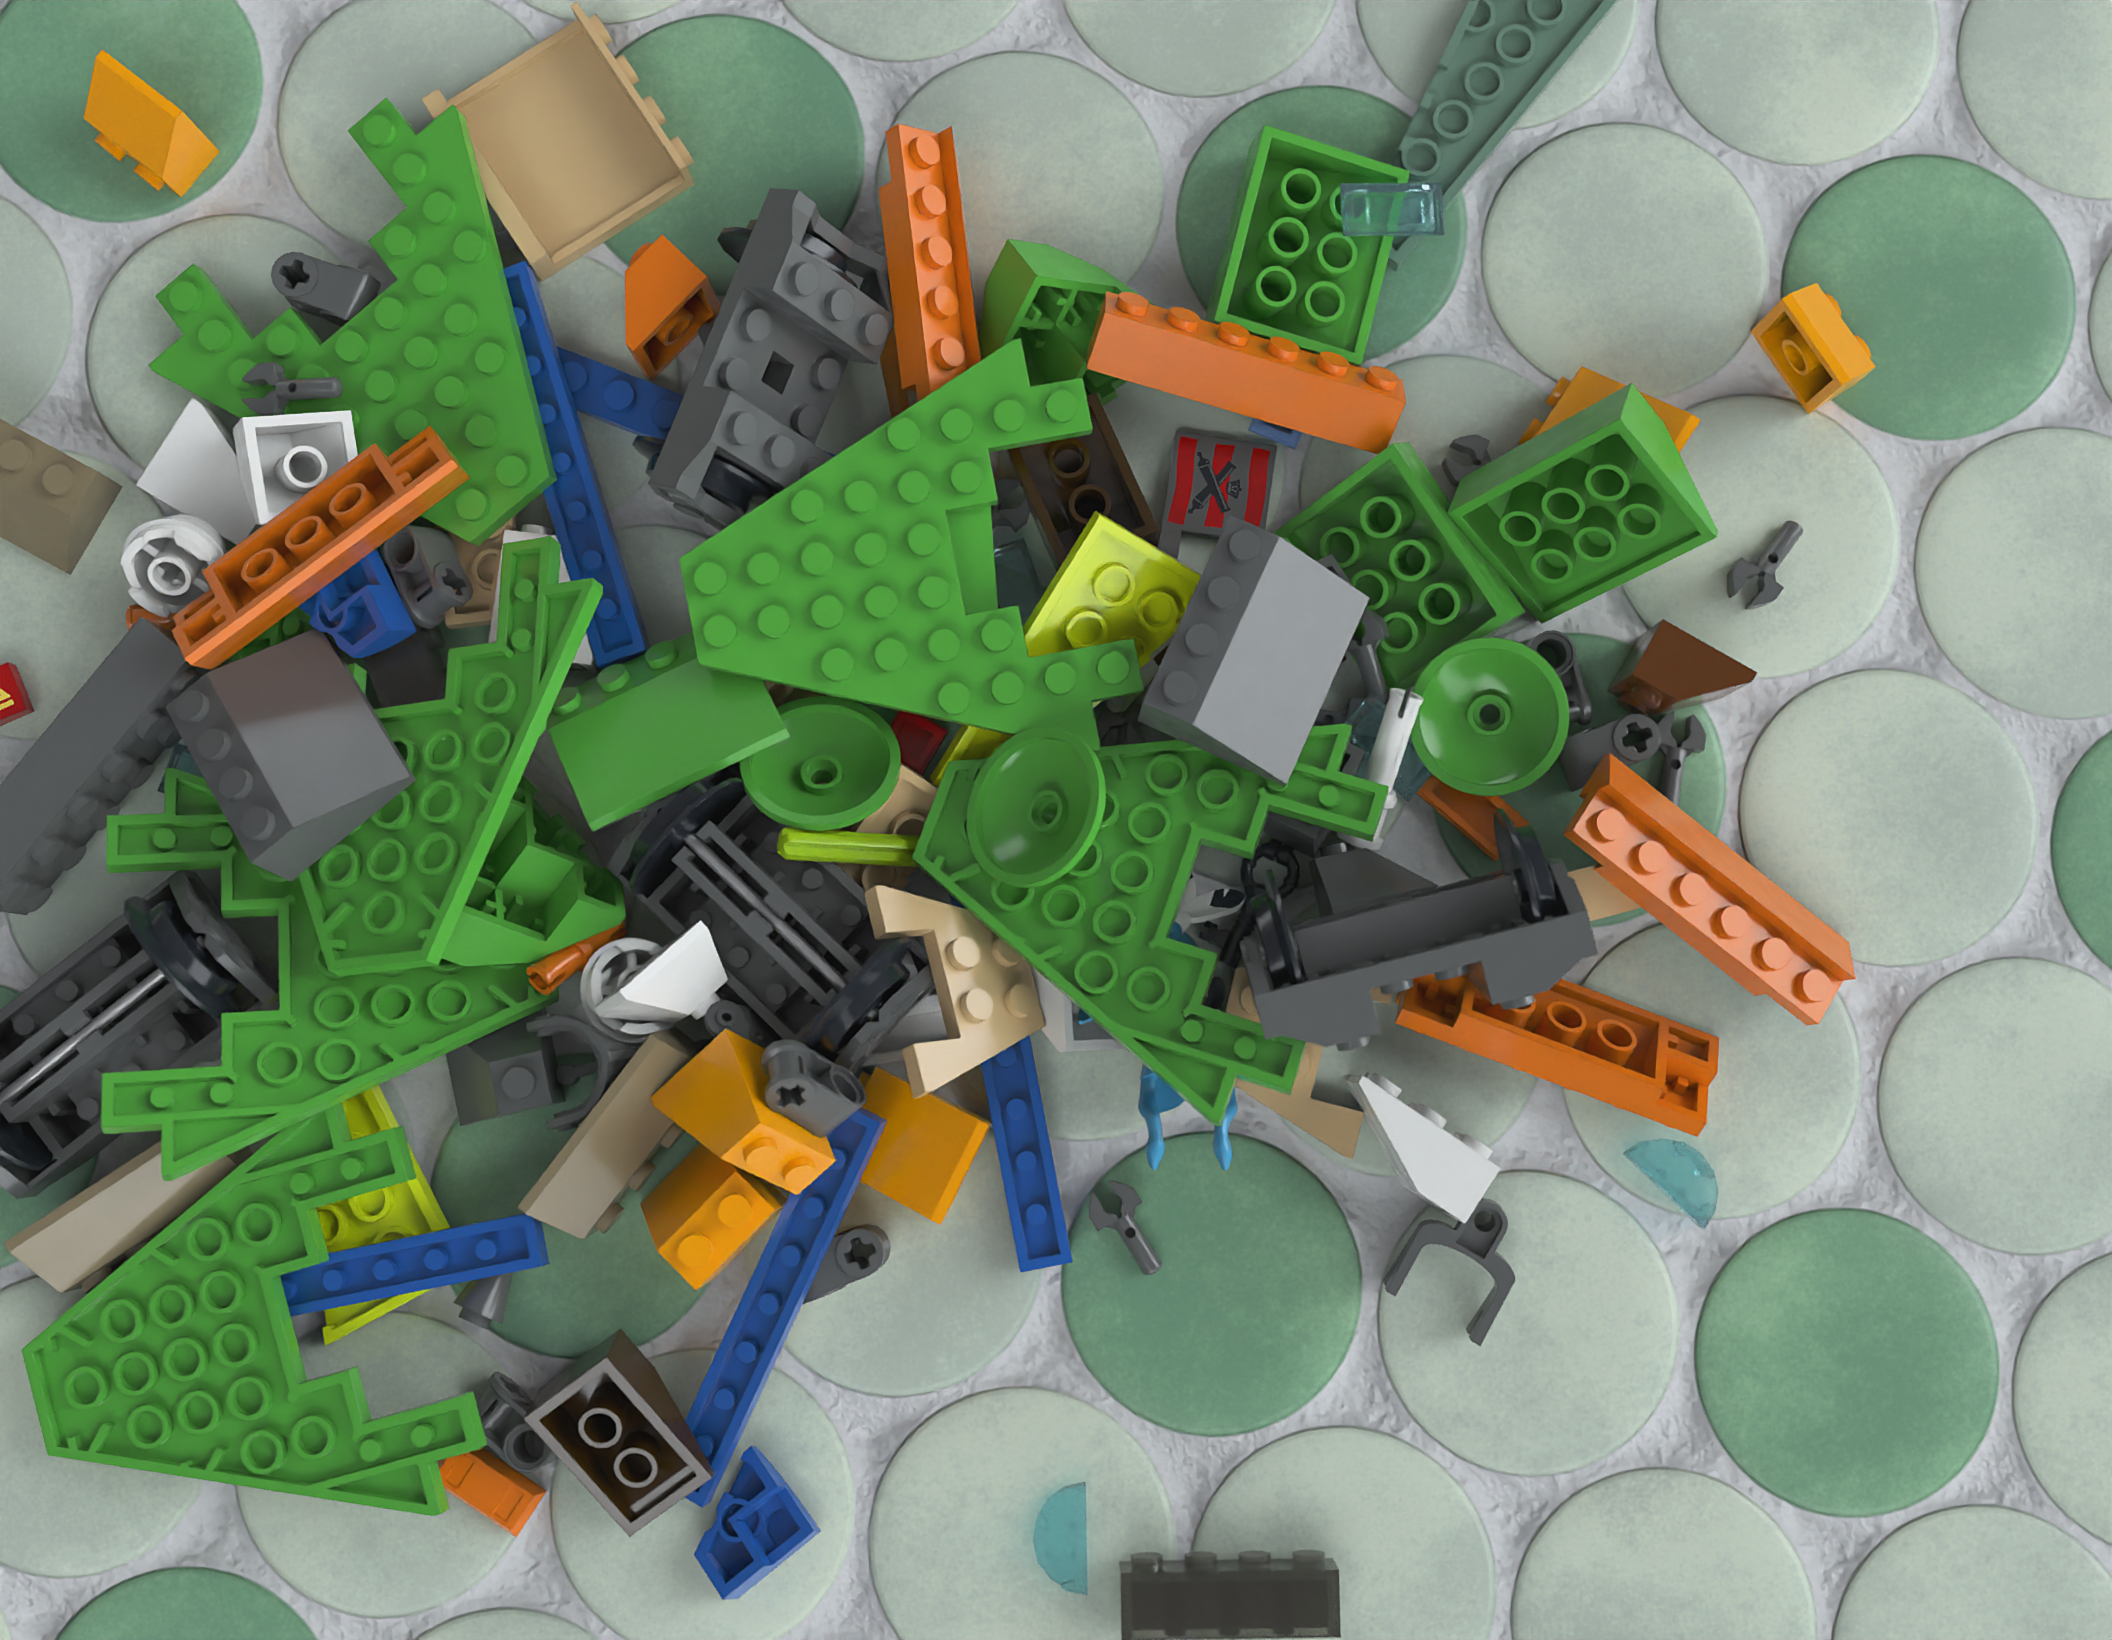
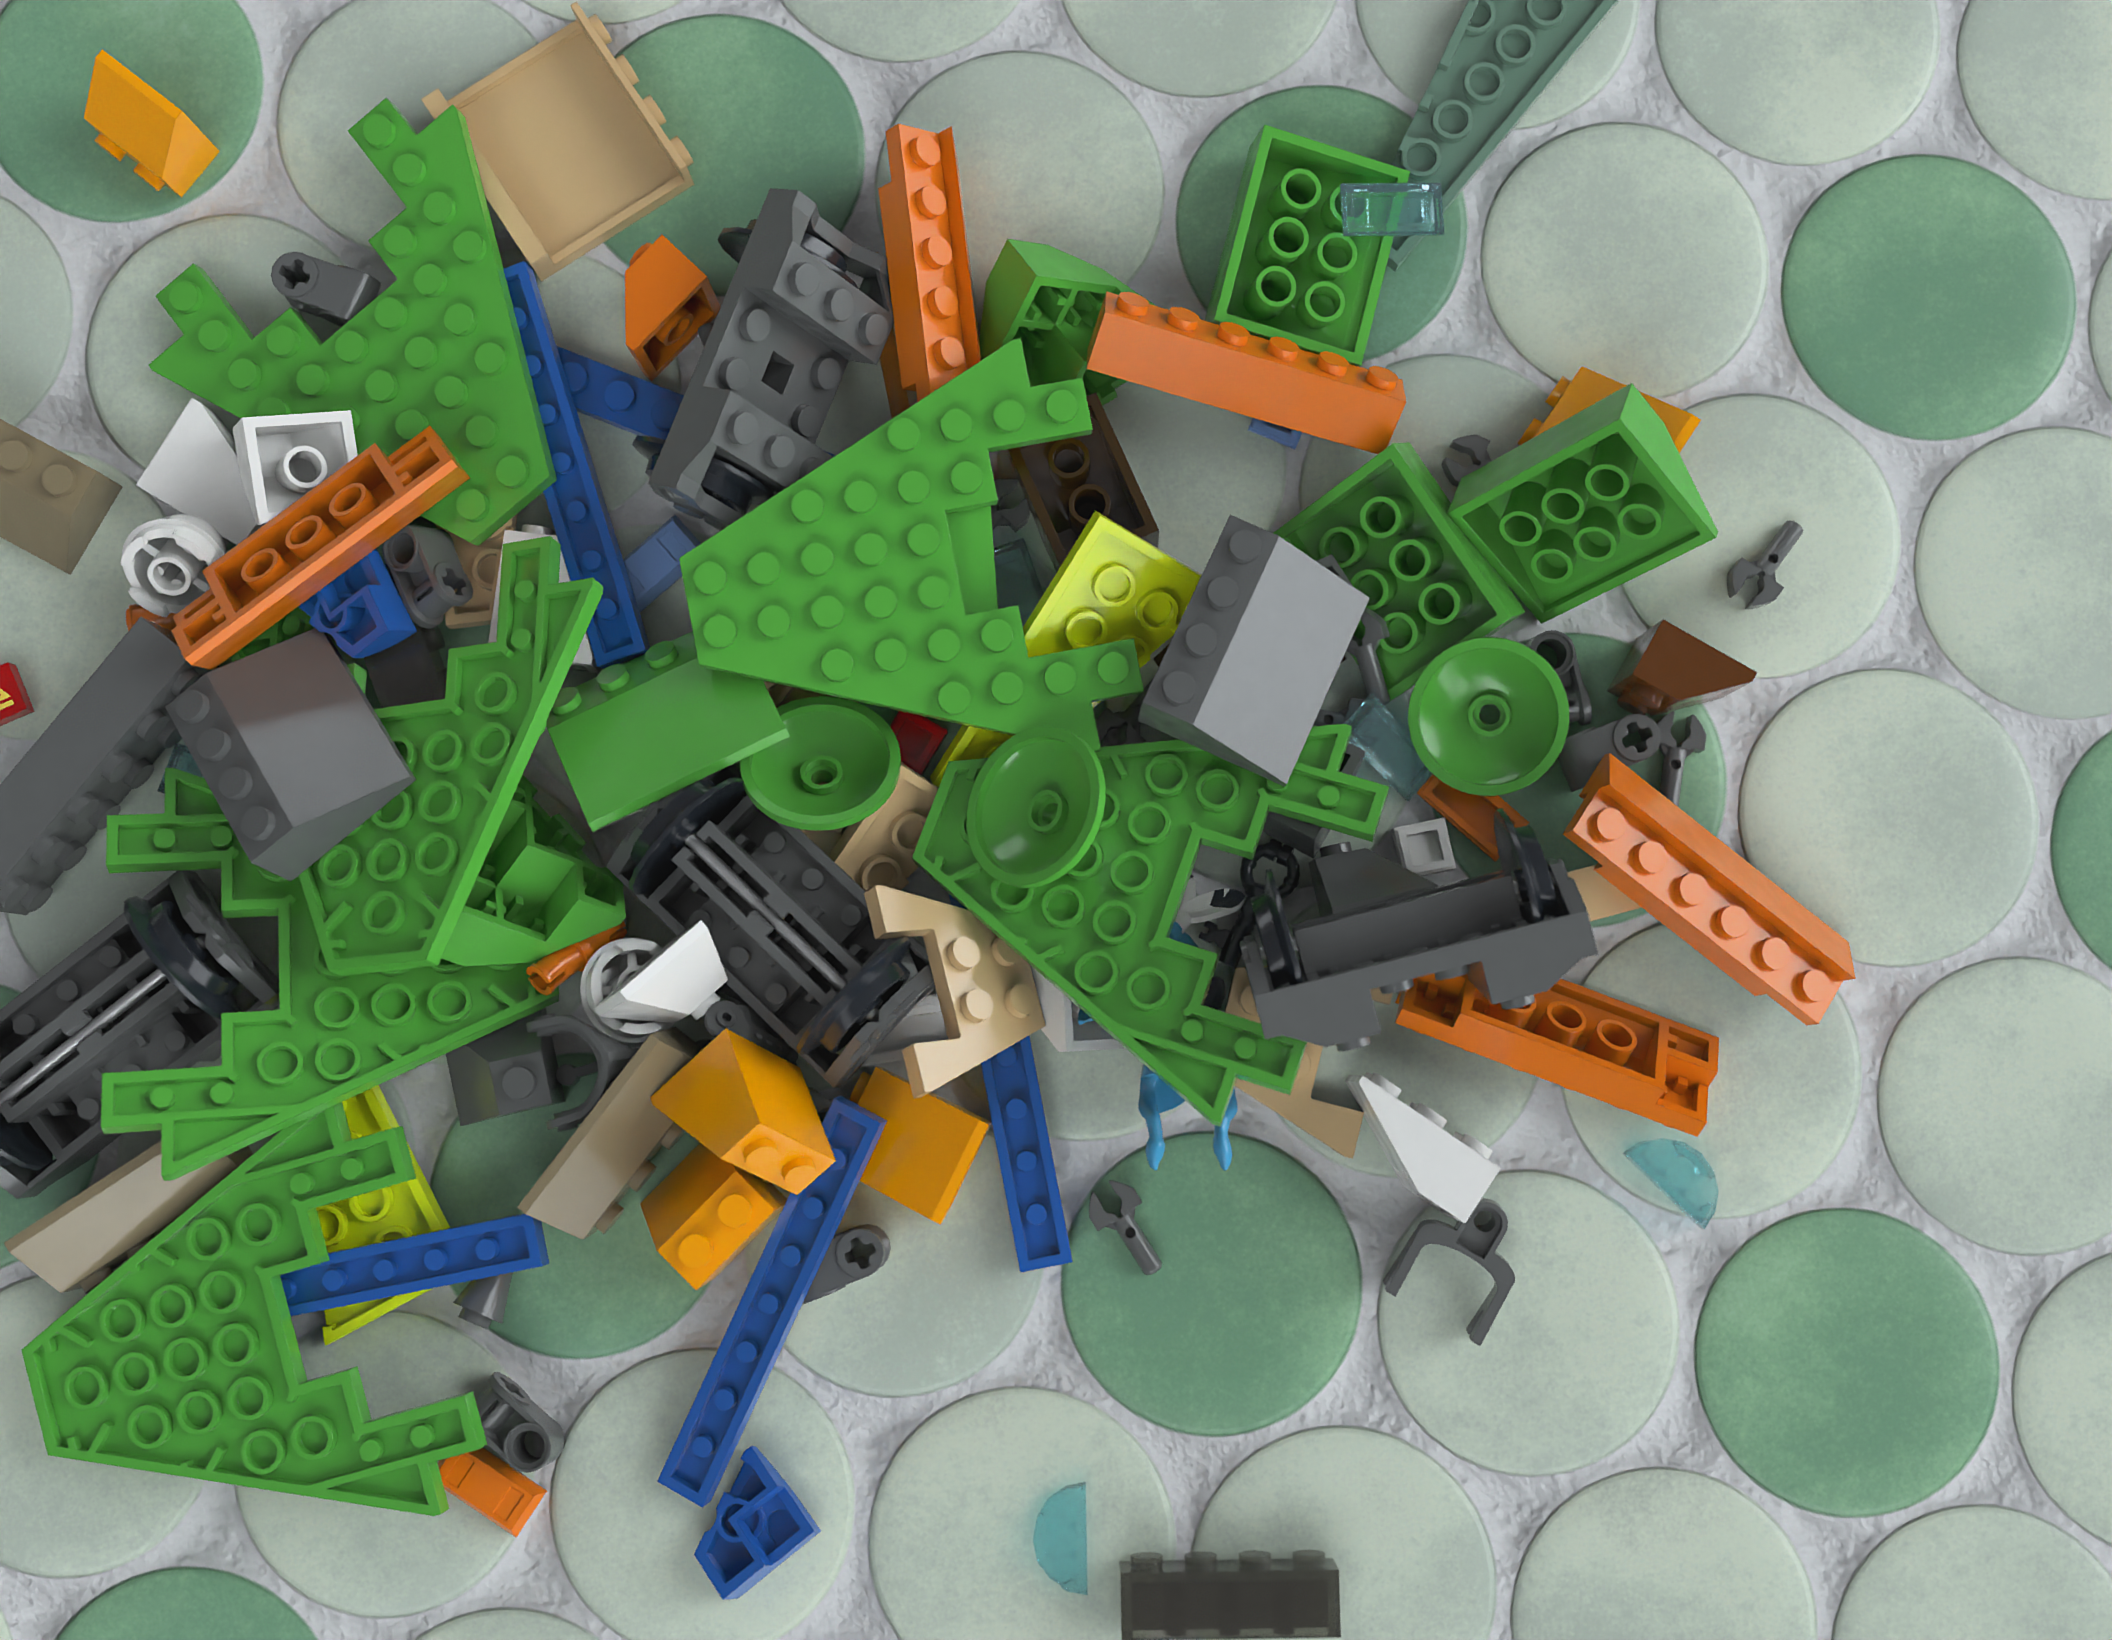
dark grey bar [242,362,343,416] -> none
dark brown slope [523,1328,714,1537] -> none
dark grey piece [761,1039,866,1137] -> none
lime axle [776,828,920,867] -> none
flag [1158,431,1277,559] -> none
white pin [1336,688,1424,850] -> none
light orange slope [1750,283,1876,414] -> none
none -> medium blue tile [623,515,701,612]
none -> white tile [1391,817,1456,876]

